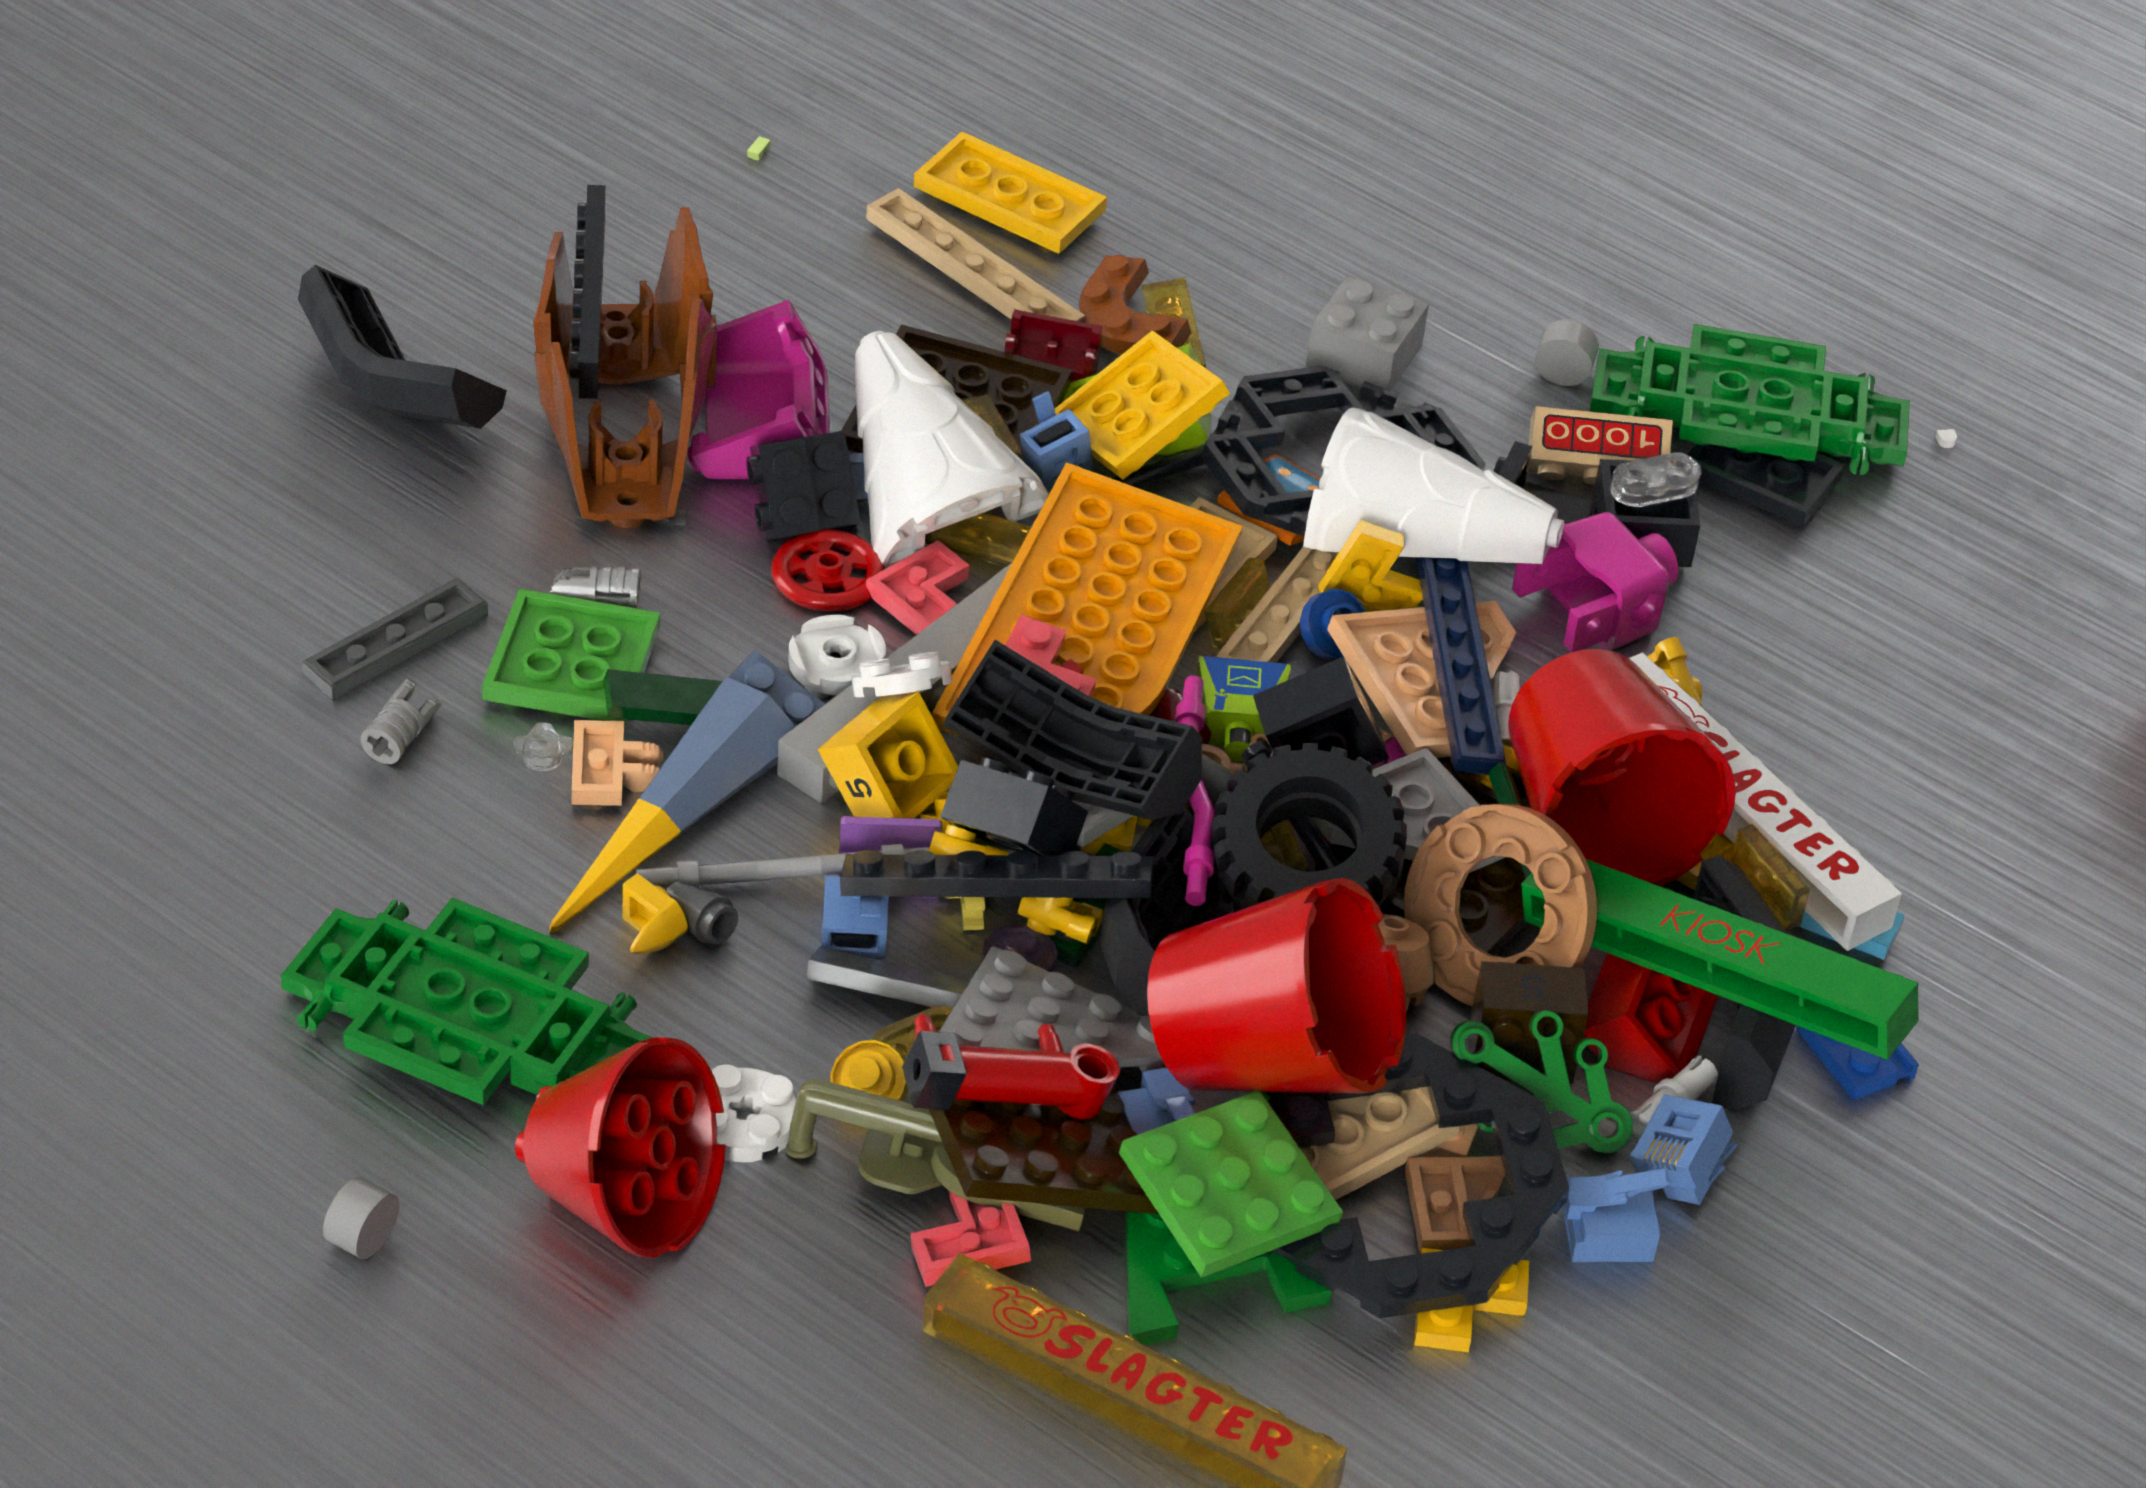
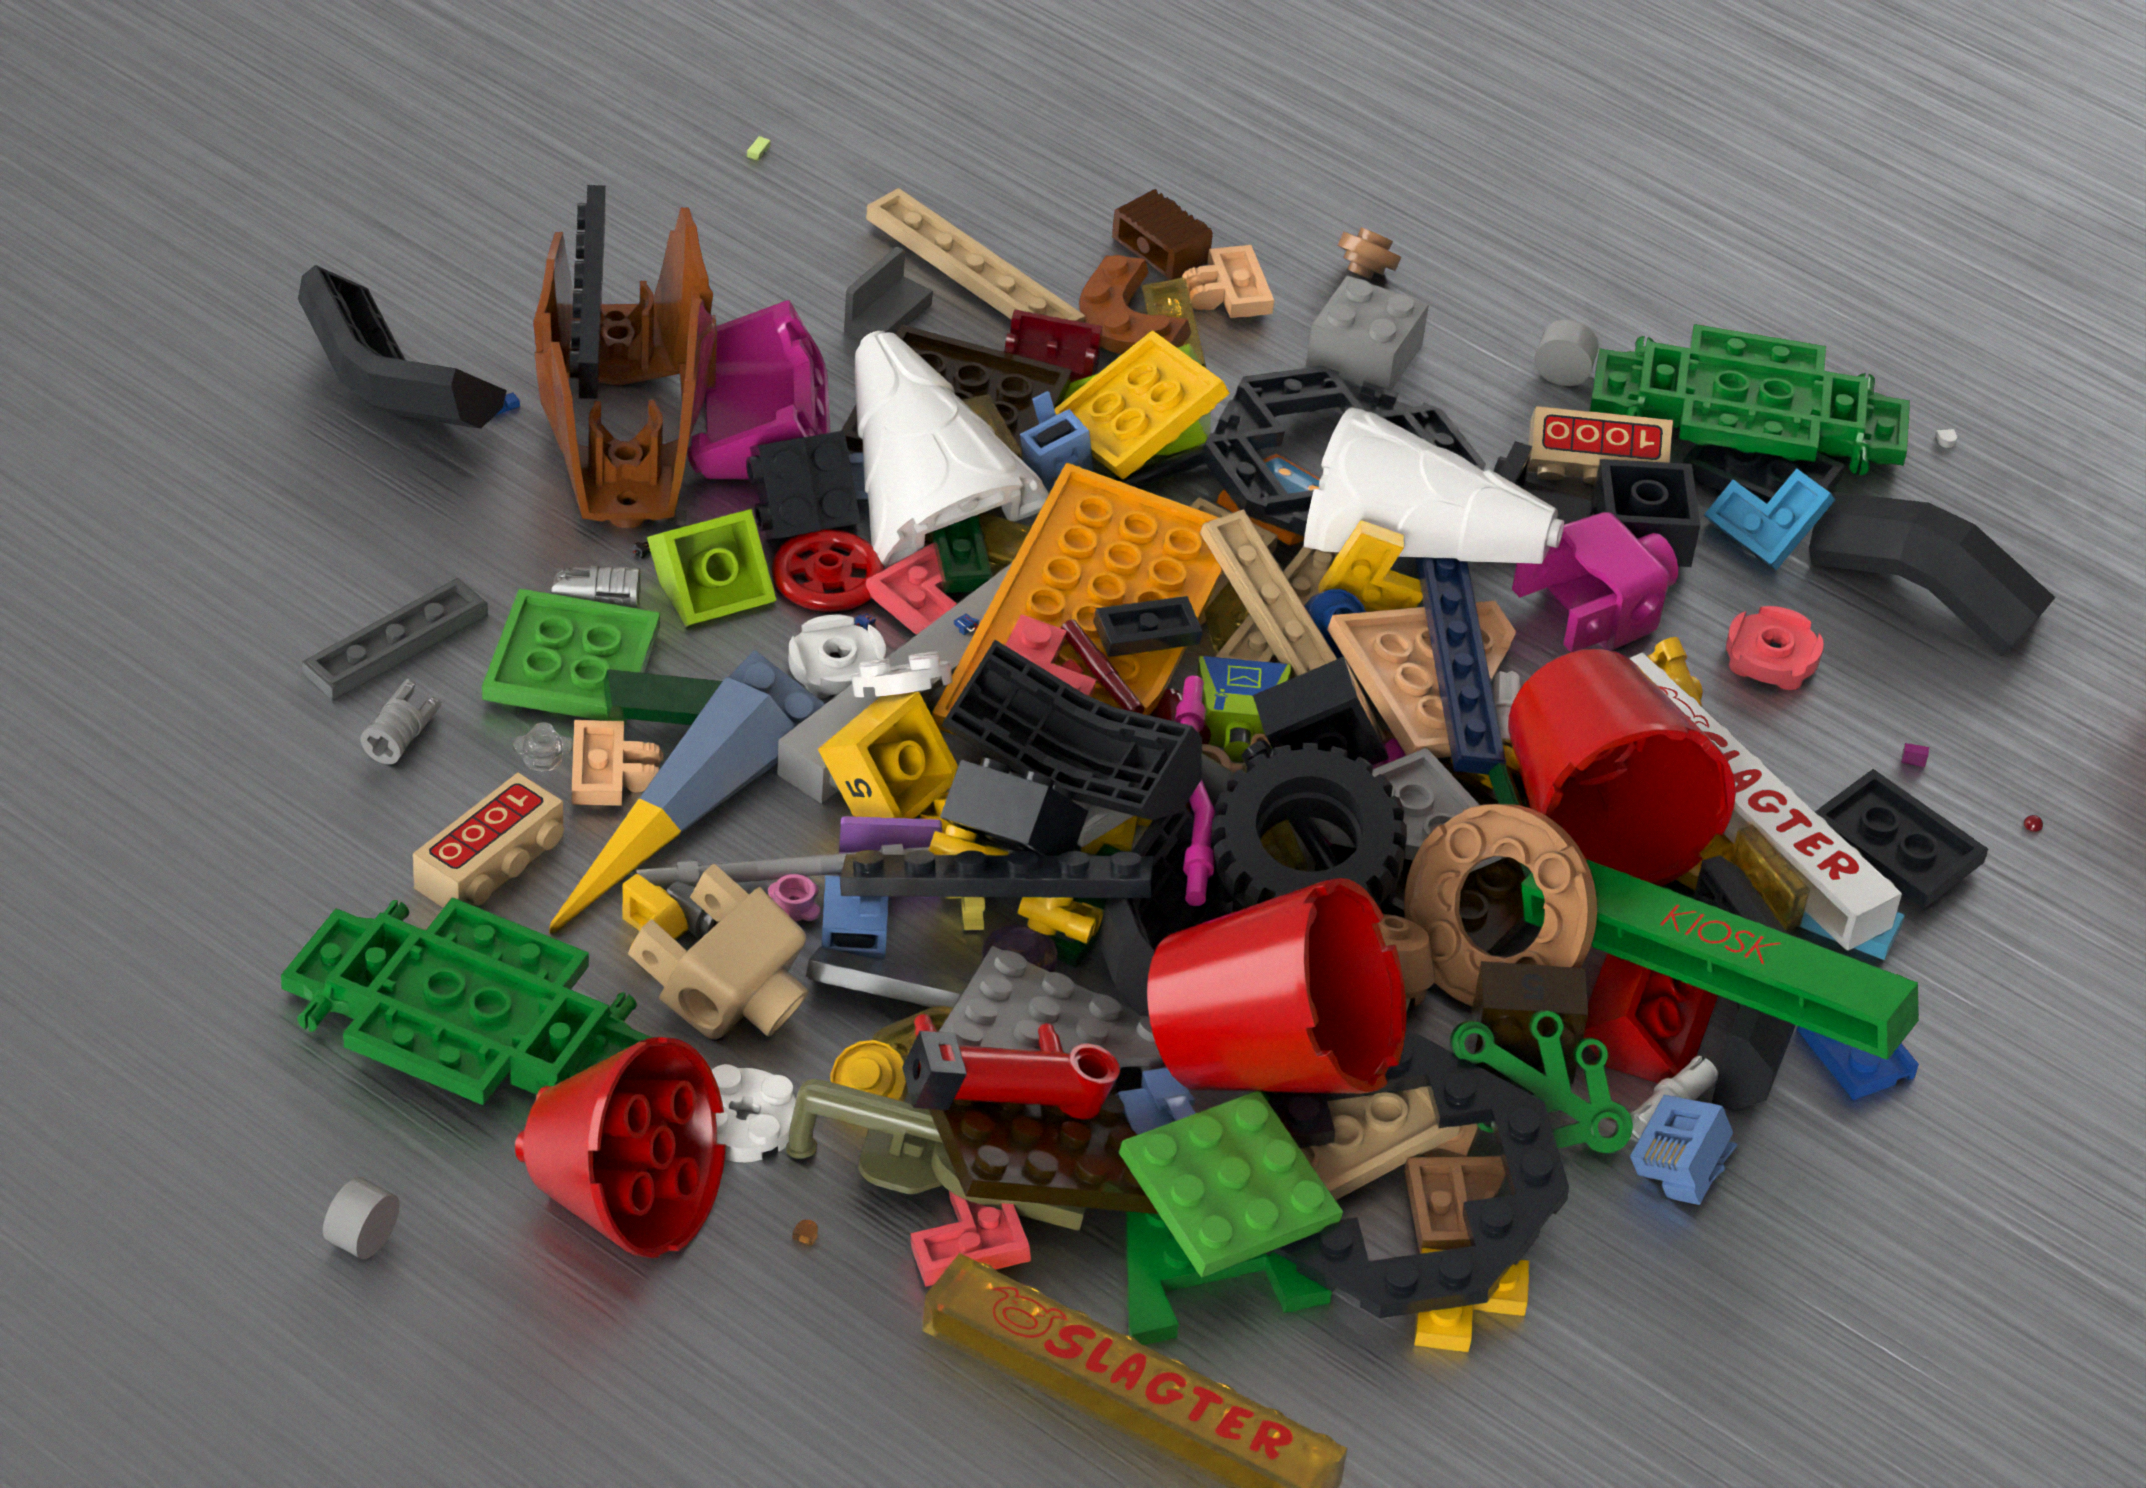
yellow plate [913,131,1107,254] -> none
medium blue piece [1563,1168,1668,1262] -> none
clear plate [1610,452,1701,507] -> none
none -> tan brick [413,772,564,908]
none -> blue piece [495,392,520,416]
none -> tan piece [628,863,809,1040]
none -> black piece [633,542,651,559]
none -> lime slope [647,509,777,626]
none -> bright pink plate [768,874,820,921]
none -> clear orange piece [792,1219,818,1246]
none -> dark grey panel [844,247,933,340]
none -> blue piece [855,613,876,630]
none -> dark green tile [931,515,993,593]
none -> blue piece [954,613,979,635]
none -> dark red piece [1061,619,1145,714]
none -> black plate [1093,596,1203,657]
none -> reddish brown brick [1112,189,1213,283]
none -> light nougat hinge [1180,245,1274,318]
none -> tan tile [1200,509,1386,741]
none -> medium nougat plate [1337,227,1402,280]
none -> dark azure plate [1704,469,1835,571]
none -> coral plate [1726,606,1824,690]
none -> black piece [1809,492,2056,656]
none -> black plate [1815,769,1988,909]
none -> magenta piece [1901,743,1929,767]
none -> dark red piece [2024,815,2043,832]

